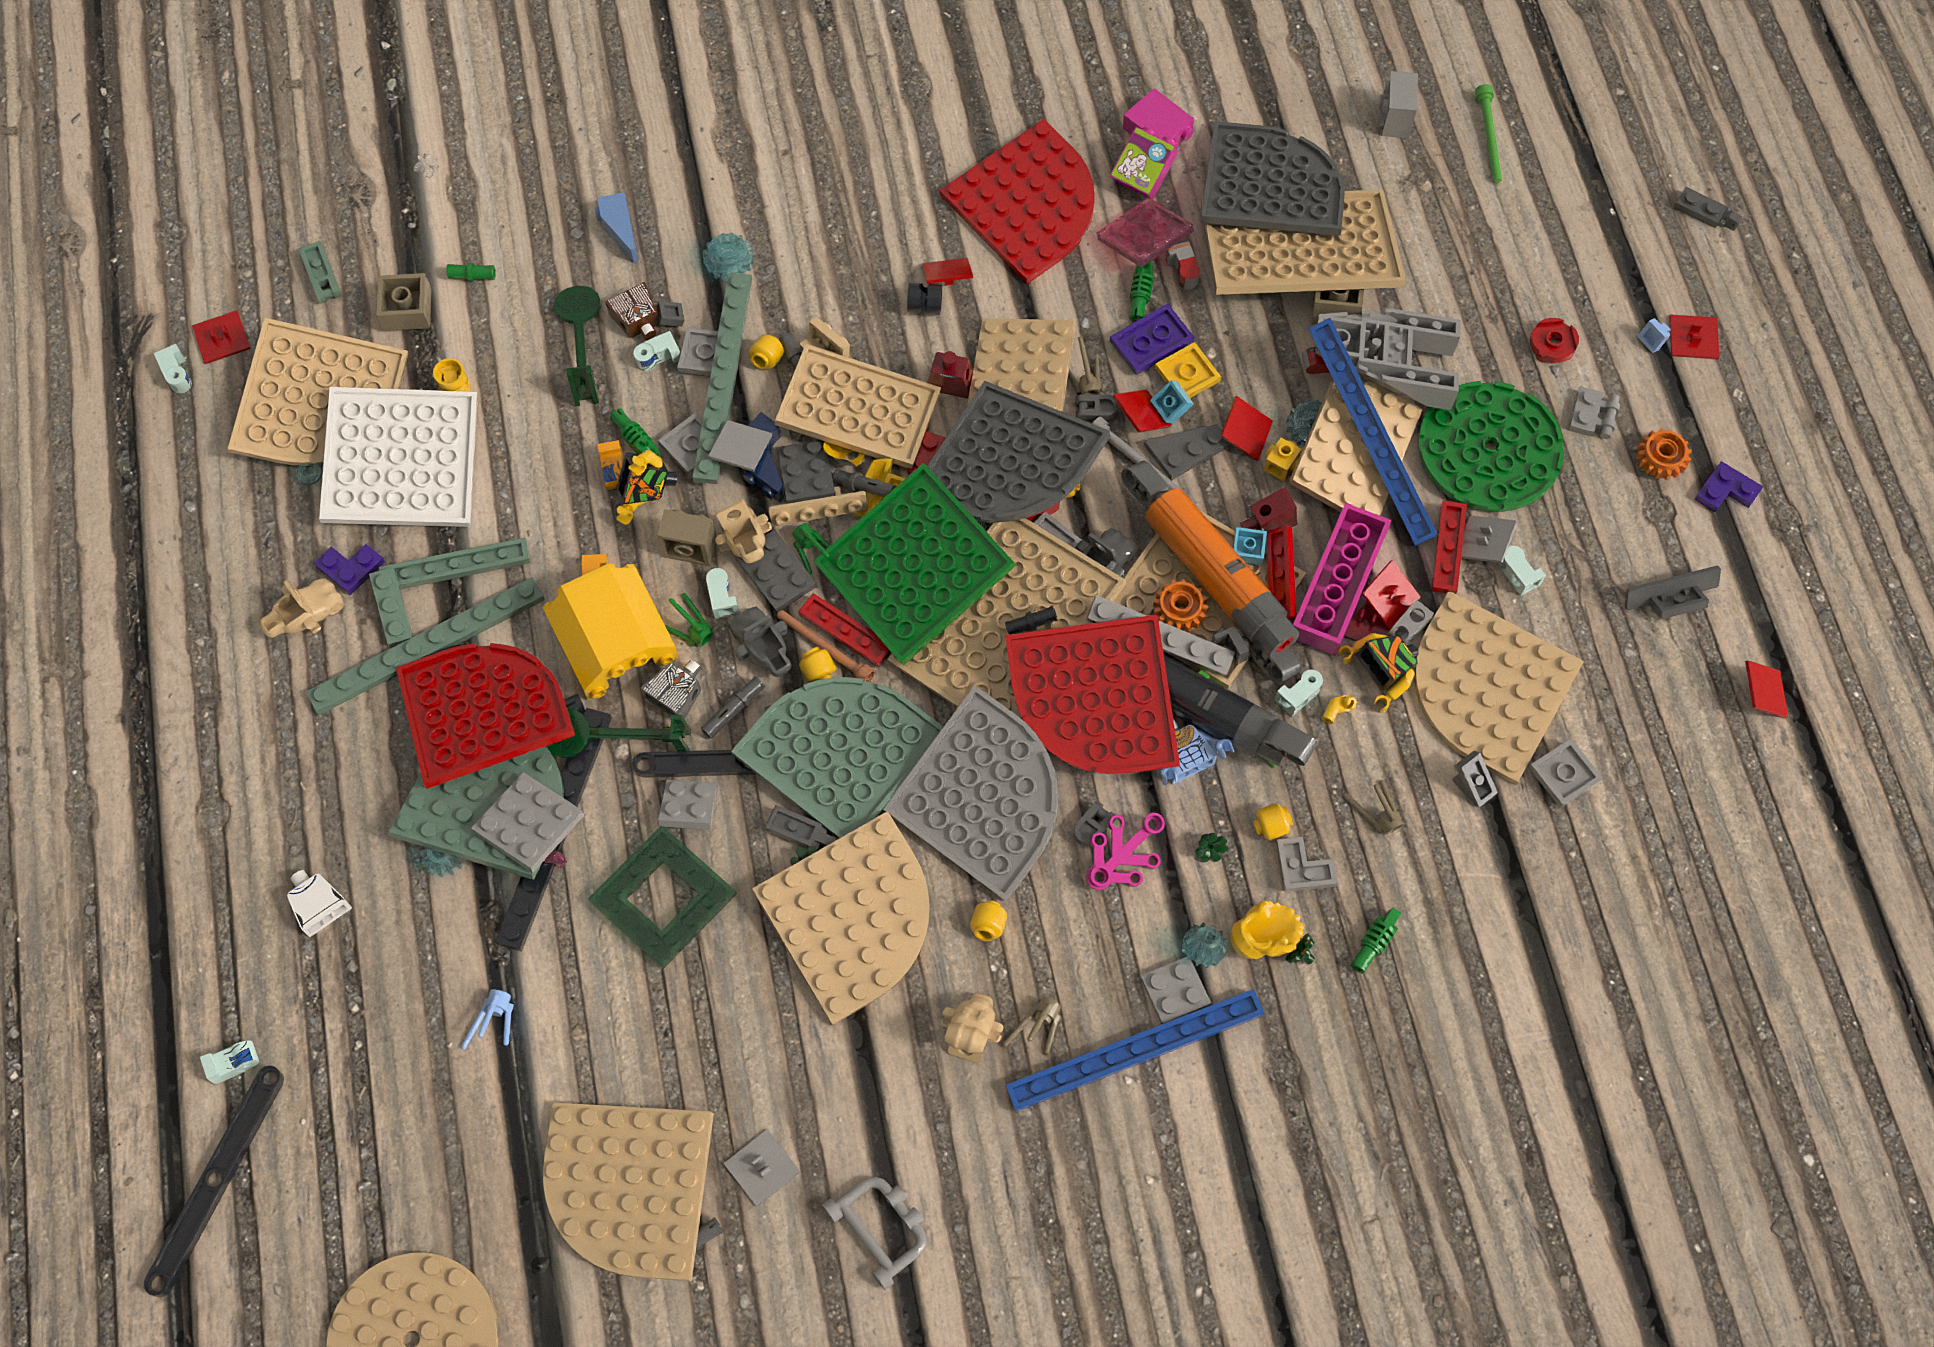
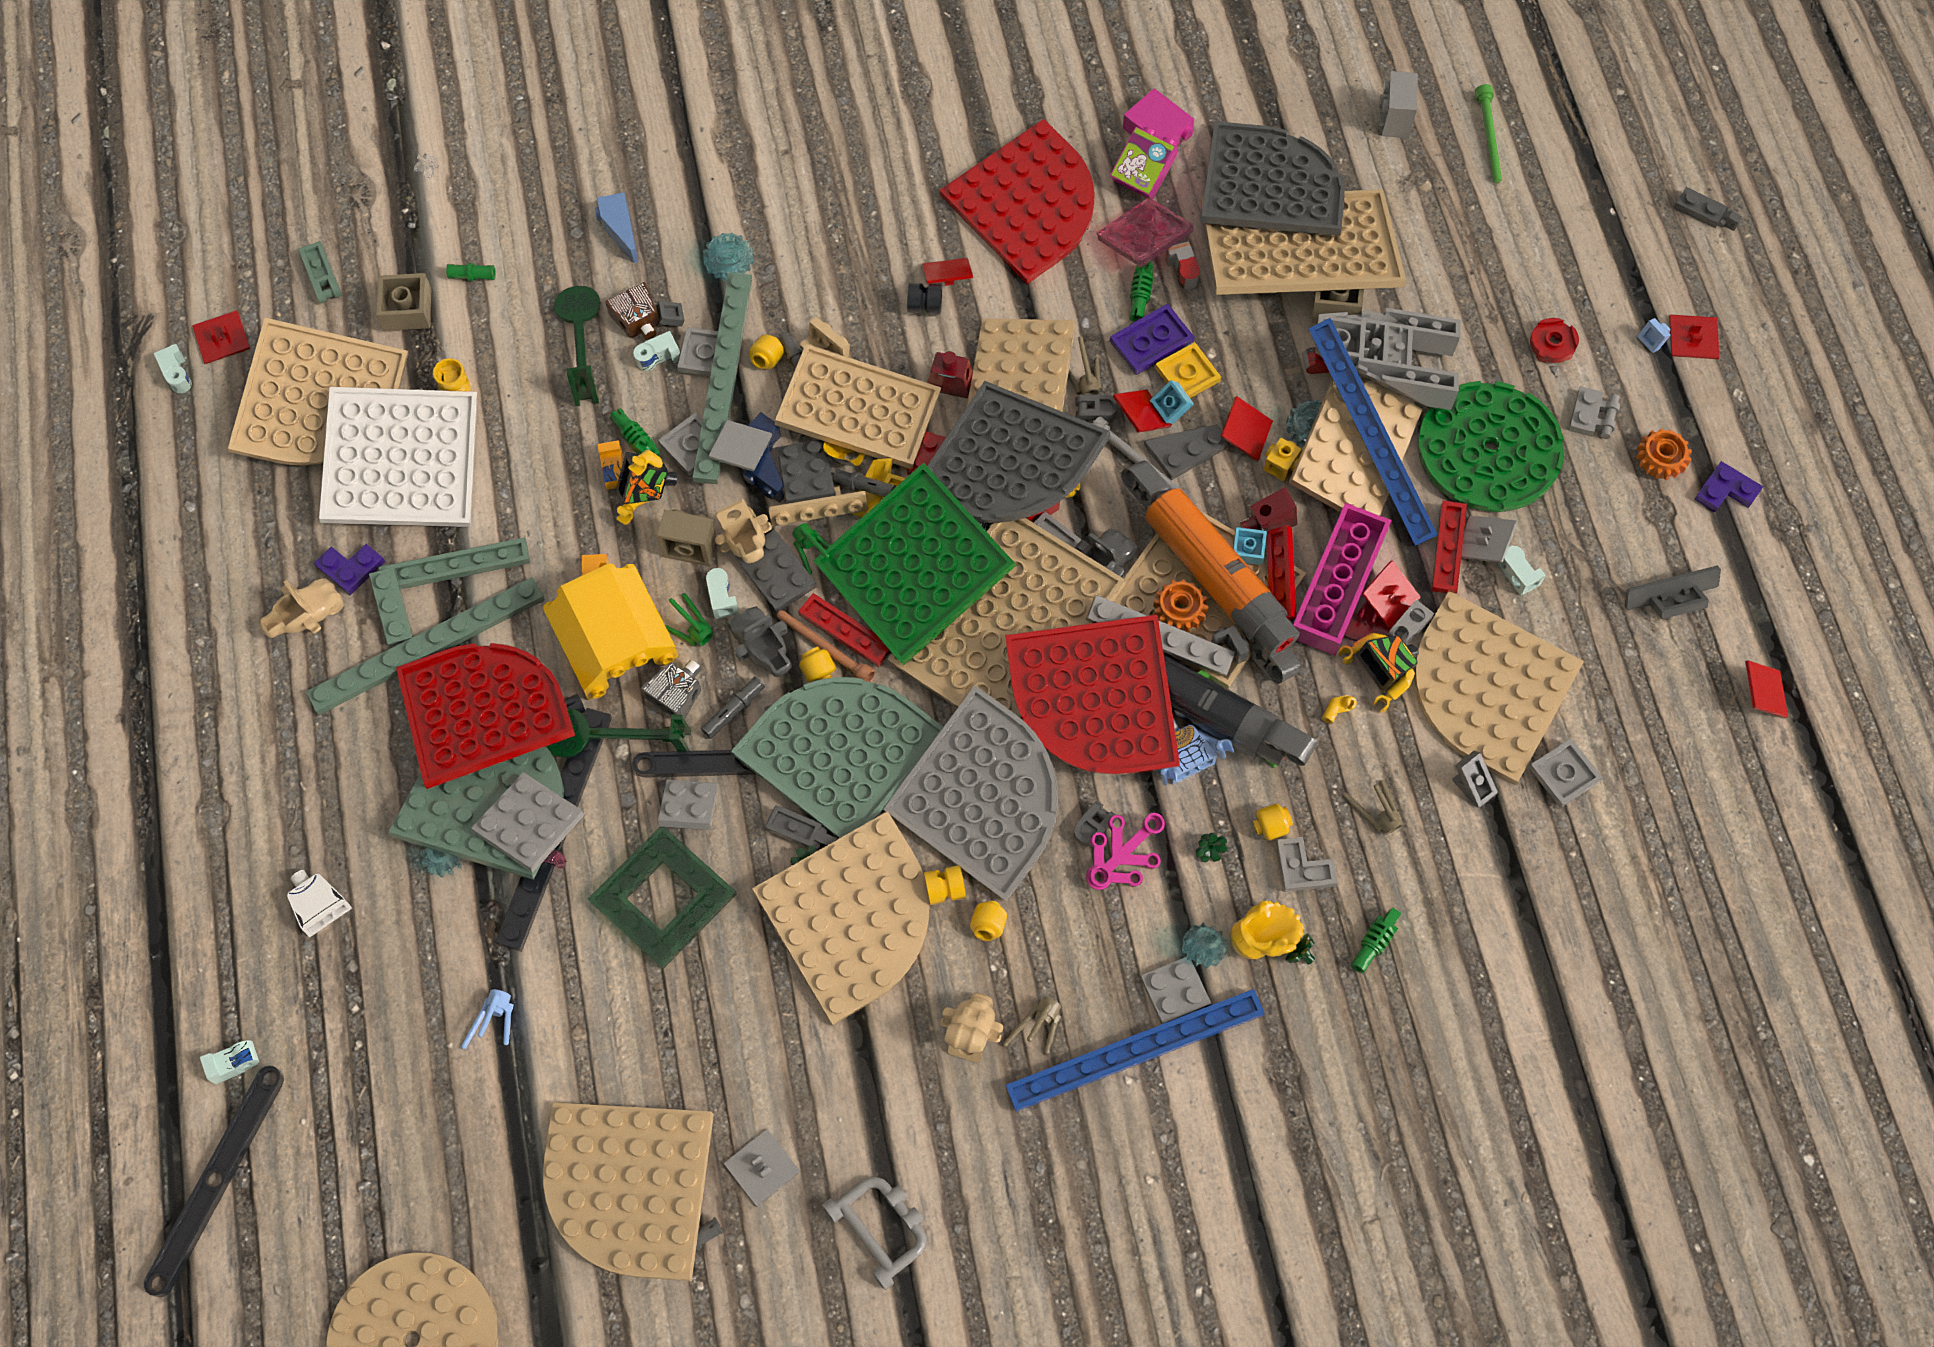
clear light blue plate [297,462,322,485] -> none
black pin [1005,605,1058,635] -> none
light aqua leg [1274,670,1323,717] -> none
none -> yellow wheel [923,865,966,905]

